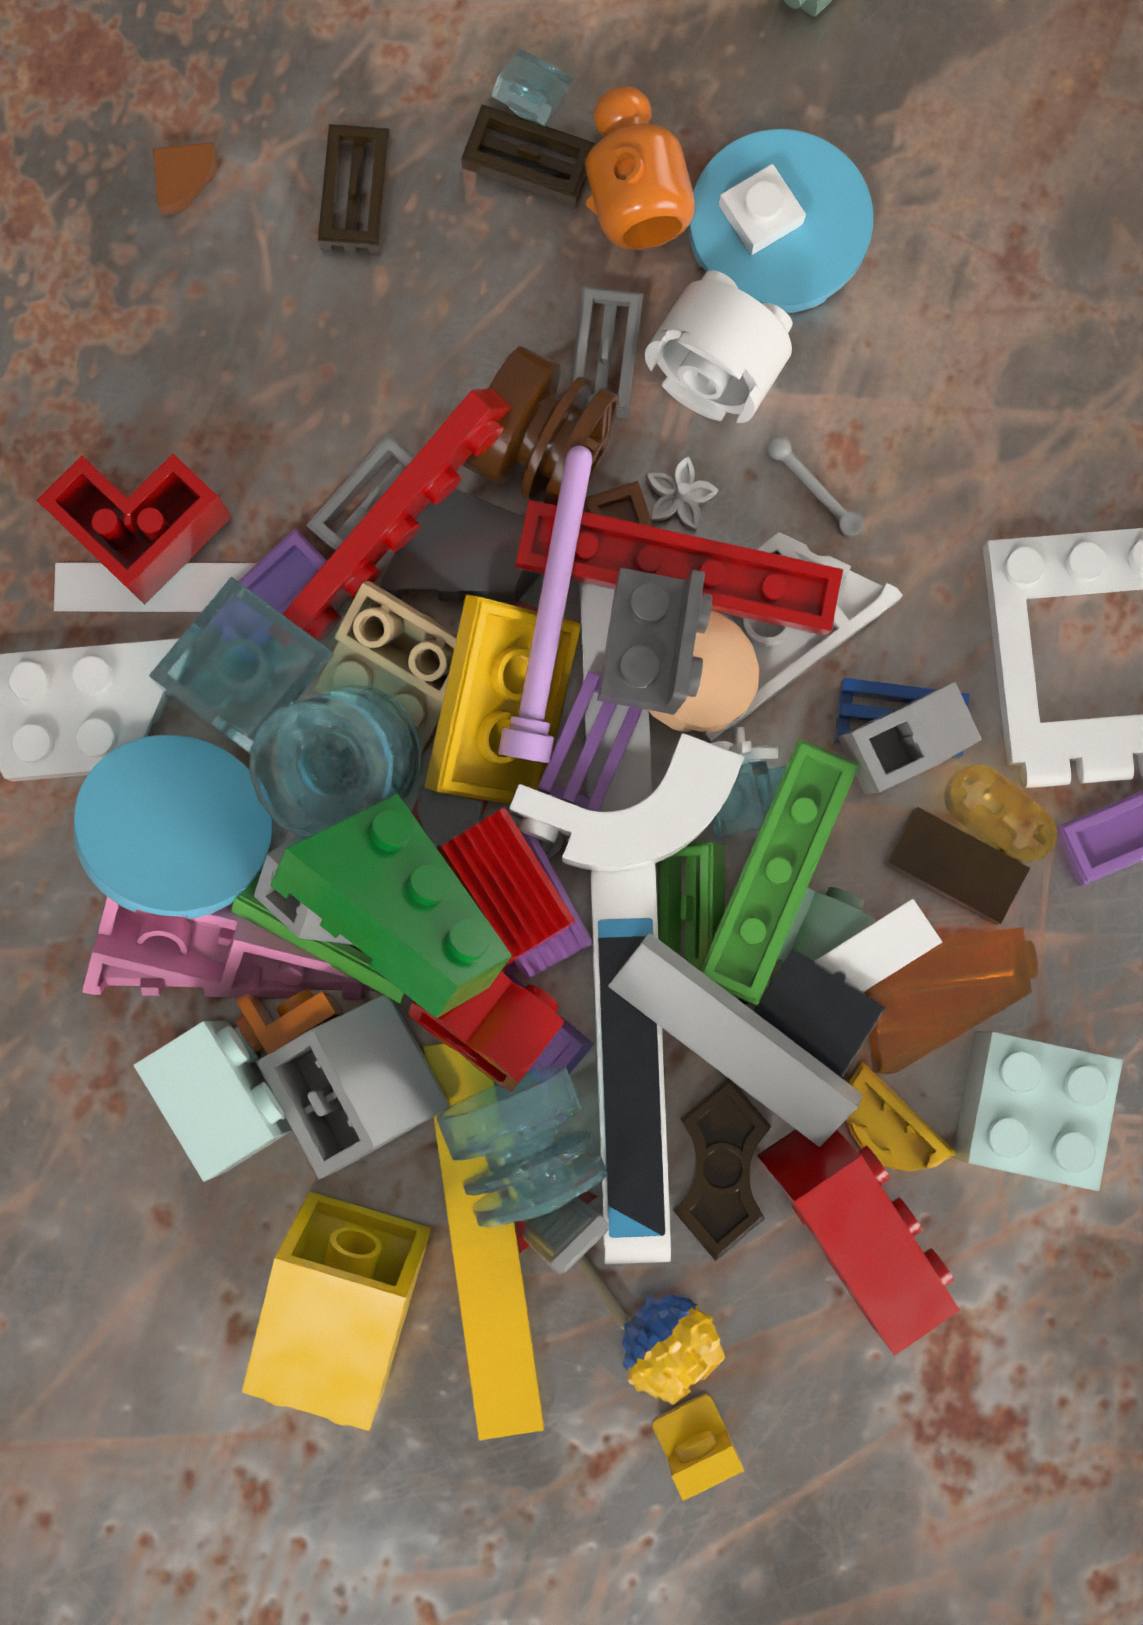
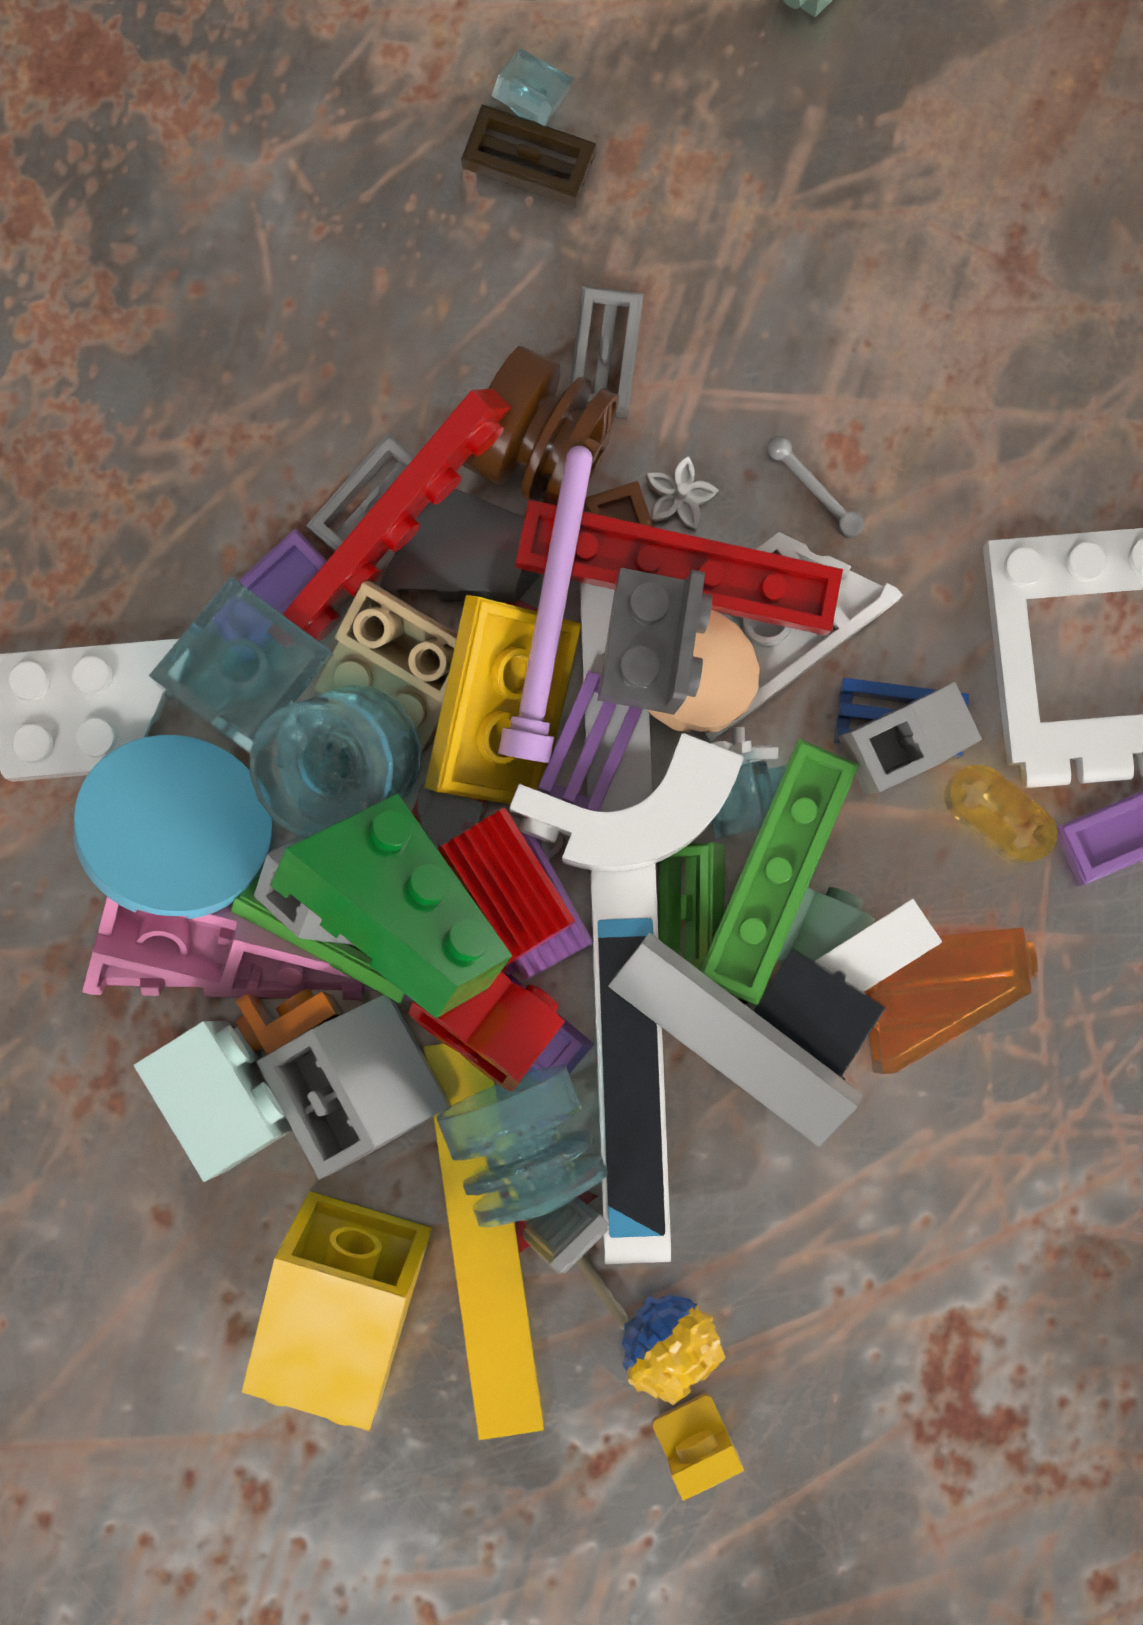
red brick [36,454,232,605] -> none
white sticker [54,563,257,612] -> none
dark orange tile [153,142,218,216] -> none
dark brown tile [318,124,392,254] -> none
orange piece [585,86,696,250] -> none
white brick [645,270,793,423] -> none
dark brown tile [673,1077,771,1261] -> none
medium azure tile [688,129,873,313] -> none
white plate [718,164,806,255] -> none
red wedge [757,1129,960,1356] -> none
yellow tile [845,1061,956,1171] -> none
dark brown tile [885,807,1030,925] -> none
light aqua brick [952,1031,1123,1191] -> none

